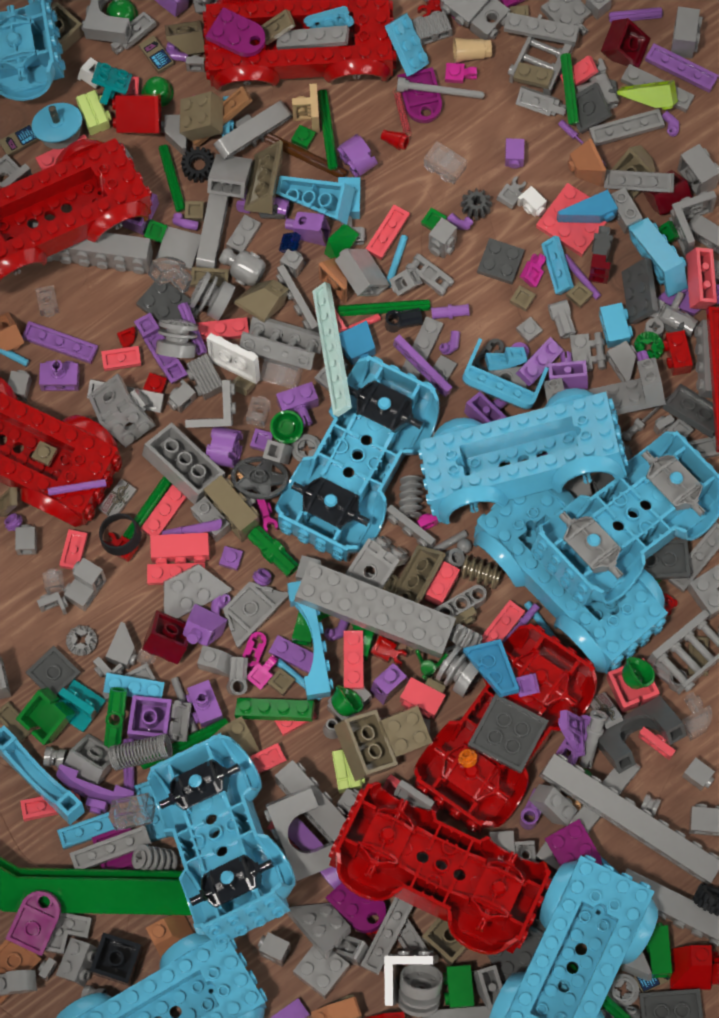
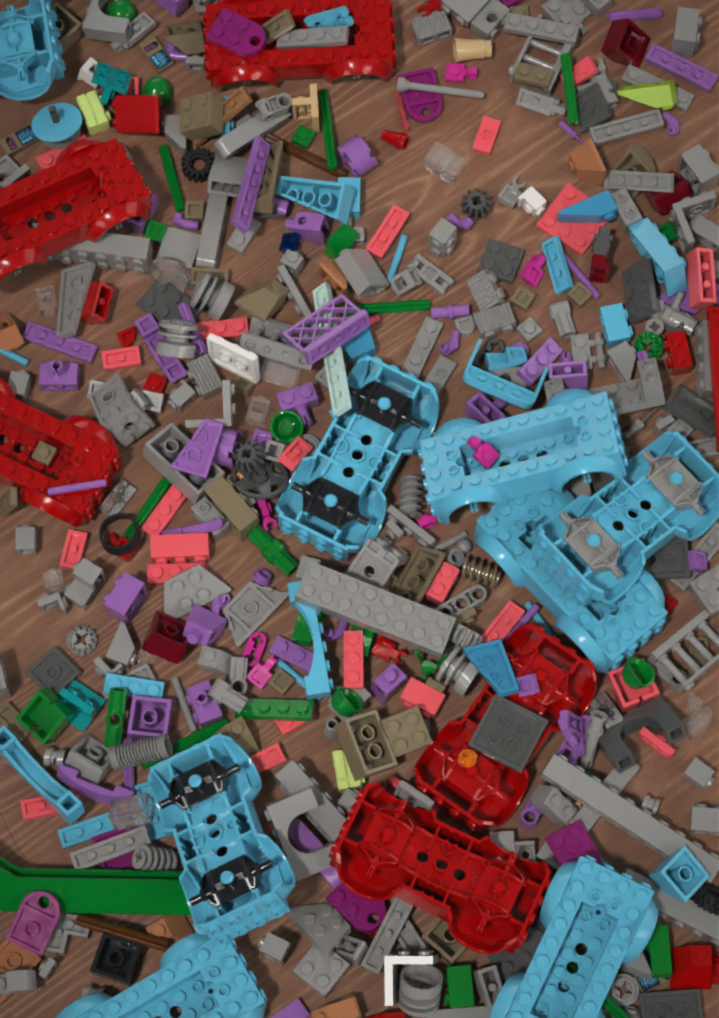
medium lavender plate [4,513,23,531] -> none
light grey bracket [56,938,98,987] -> none
medium lavender plate [85,797,108,815] -> none
light grey hinge [168,700,192,742] -> none
light grey piece [219,248,266,286] -> none
medium lavender plate [219,546,243,571] -> none
medium azure plate [384,13,429,76] -> none
black piece [385,308,423,333] -> none
medium lavender tile [393,334,452,397] -> none
green plate [421,208,447,231] -> none
medium lavender brick [505,138,524,168] -> none
none -> light grey wing [56,261,96,339]
none -> reddish brown axle [75,914,170,952]
none -> red brick [80,281,114,325]
none -> medium lavender brick [104,572,148,625]
none -> medium lavender wing [169,418,224,480]
none -> light grey piece [207,678,249,714]
none -> medium lavender tile [231,135,271,234]
none -> dark grey gear [233,440,267,473]
none -> light grey piece [255,93,292,122]
none -> coral plate [277,436,313,471]
none -> medium lavender fence [282,294,371,366]
none -> light grey plate [385,519,404,543]
none -> light grey tile [454,315,475,337]
none -> light grey brick [466,269,505,311]
none -> dark pink plate [466,436,500,469]
none -> coral plate [472,116,501,156]
none -> light grey brick [473,302,516,340]
none -> medium azure slope [649,846,710,903]
none -> medium lavender tile [688,550,708,573]

